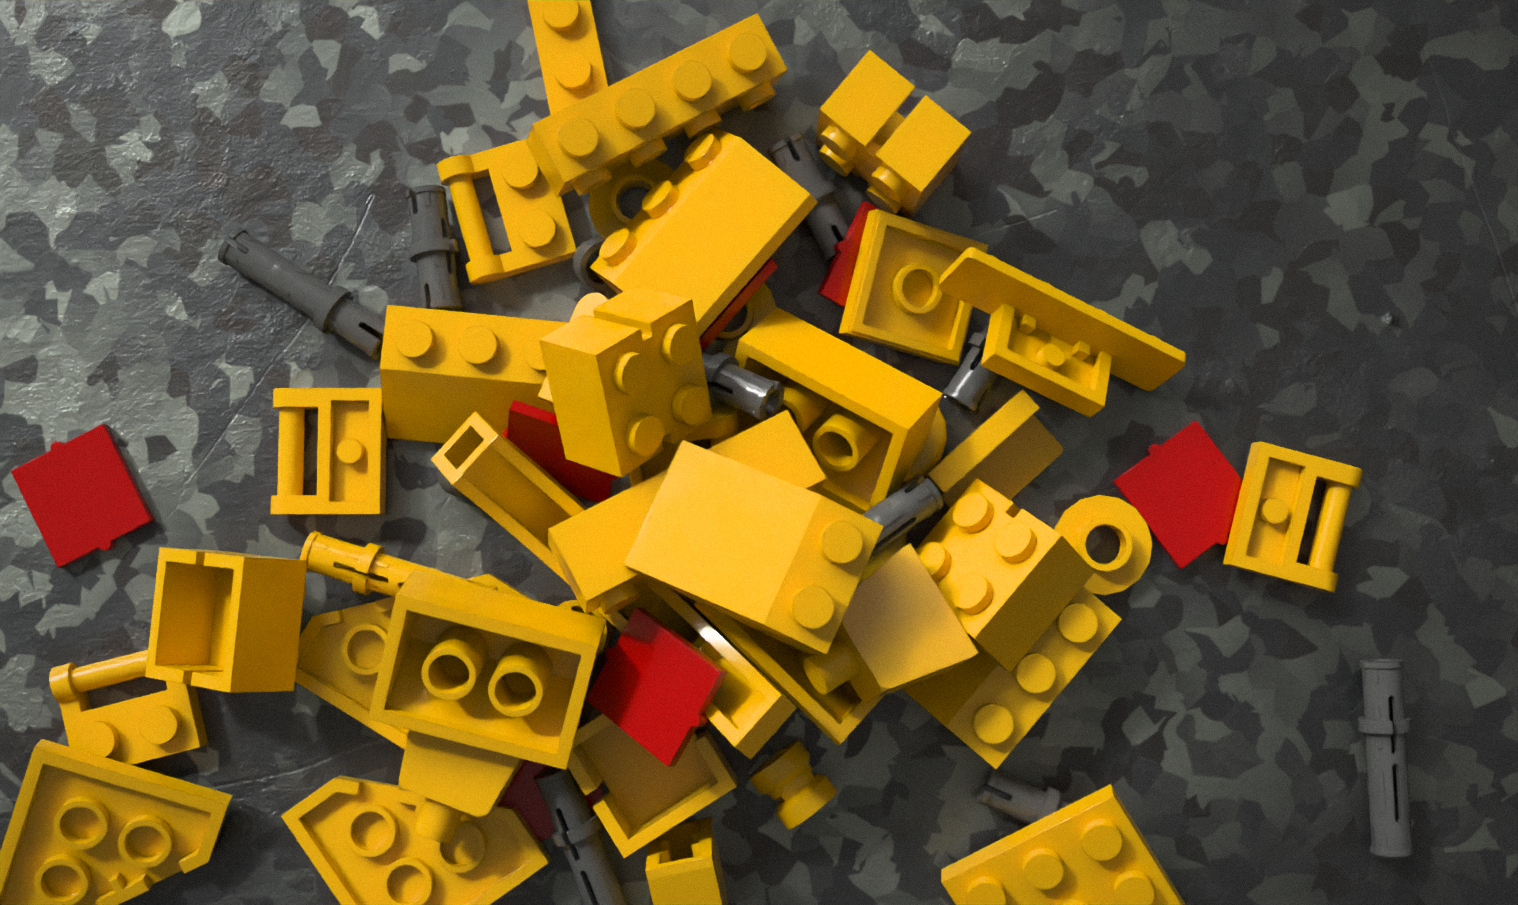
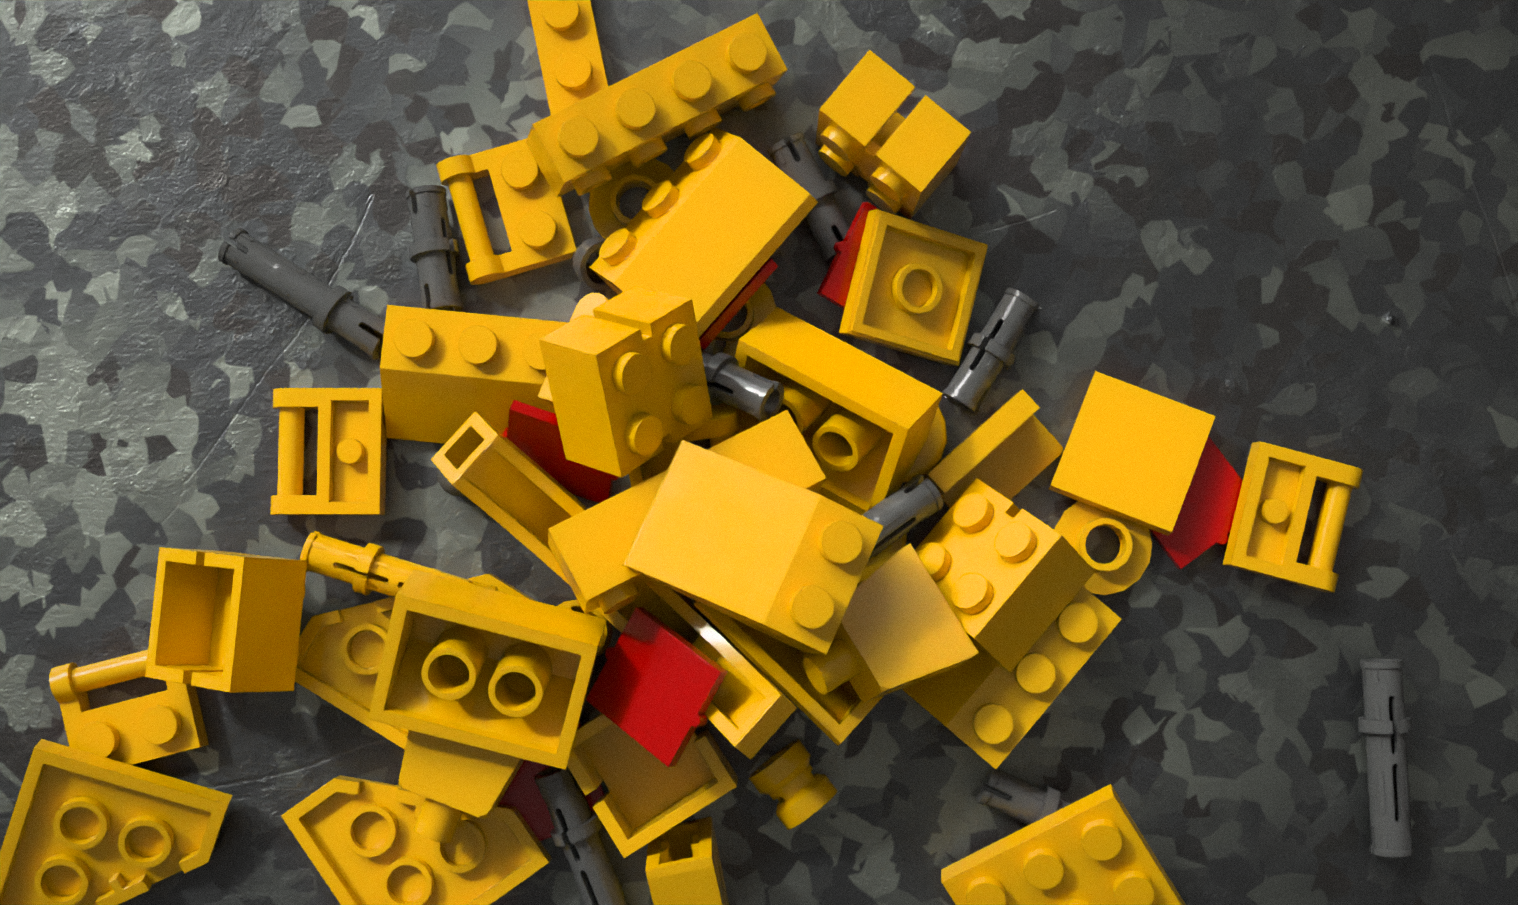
red piece [11,424,155,568] -> none
yellow bracket [938,247,1187,418] -> none
none -> yellow tile [1049,371,1216,536]

